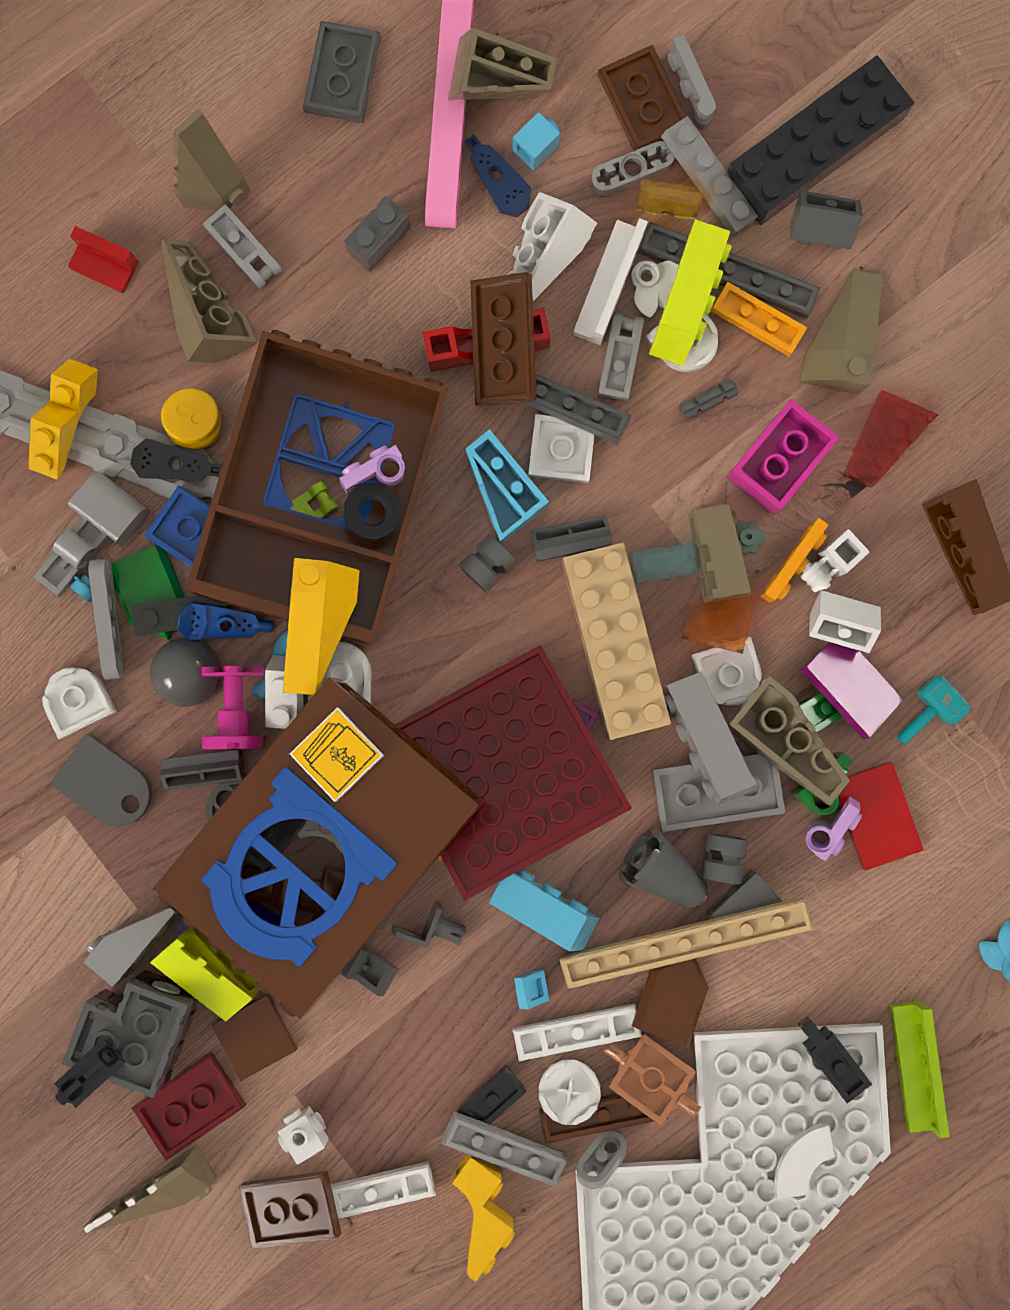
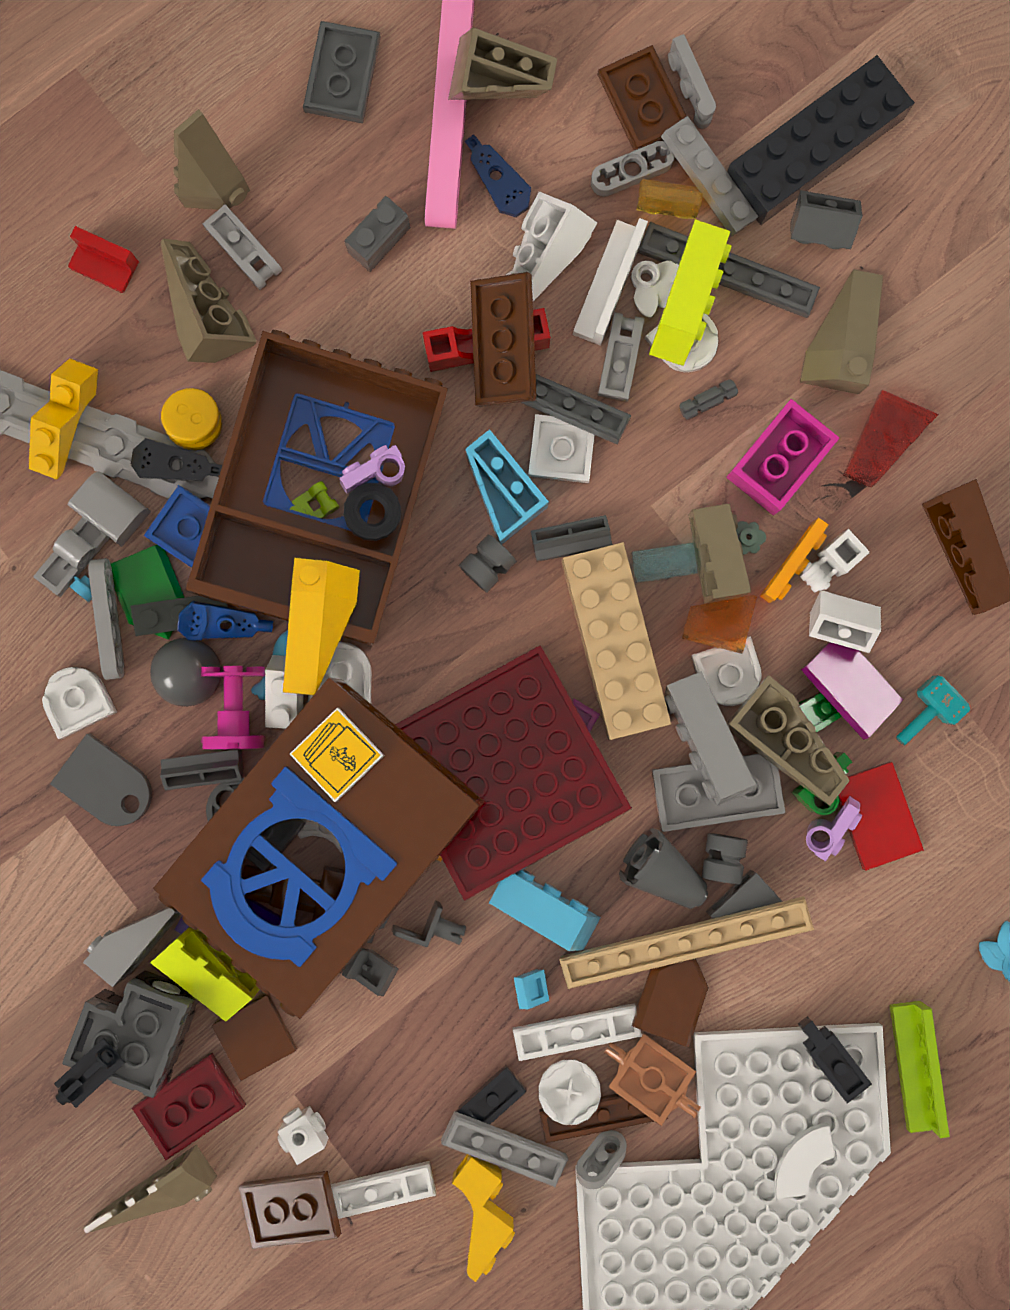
medium azure brick [512,112,560,171] -> none
light orange plate [711,282,807,357] -> none

